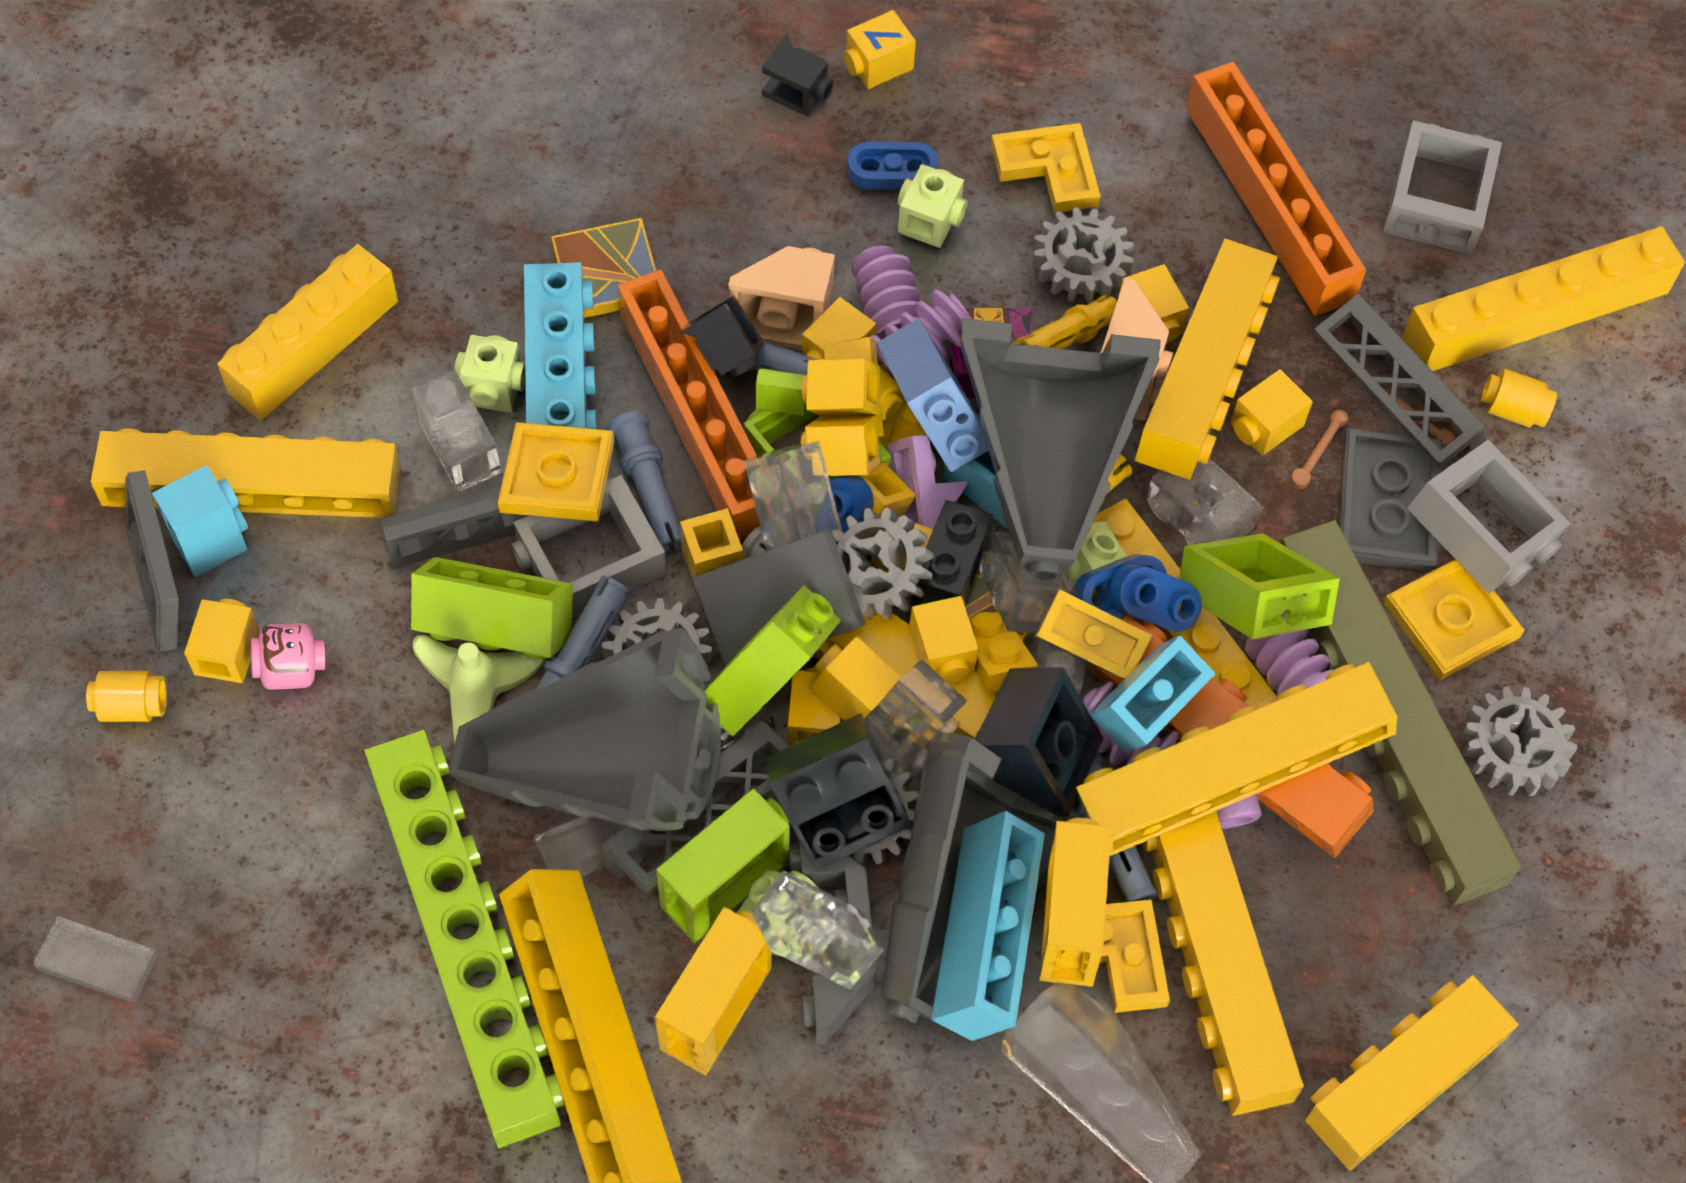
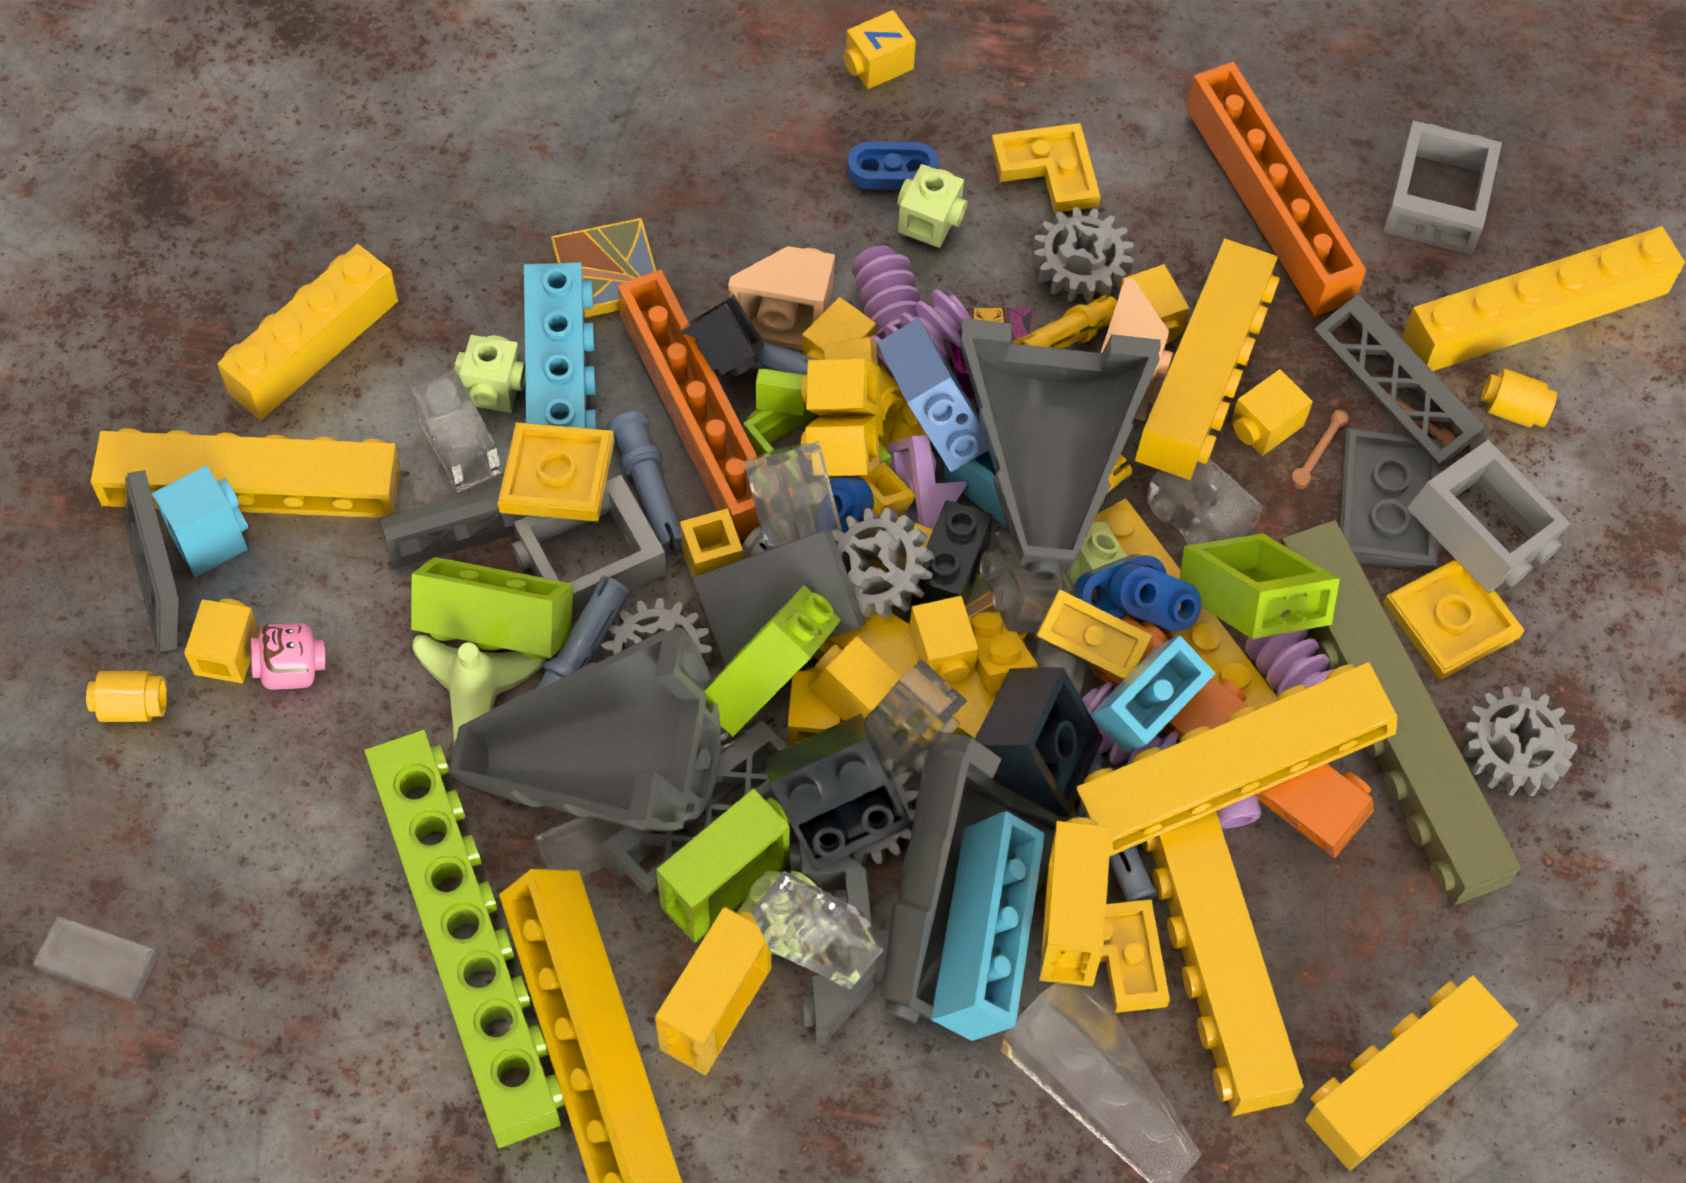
black window [762,33,834,117] -> none

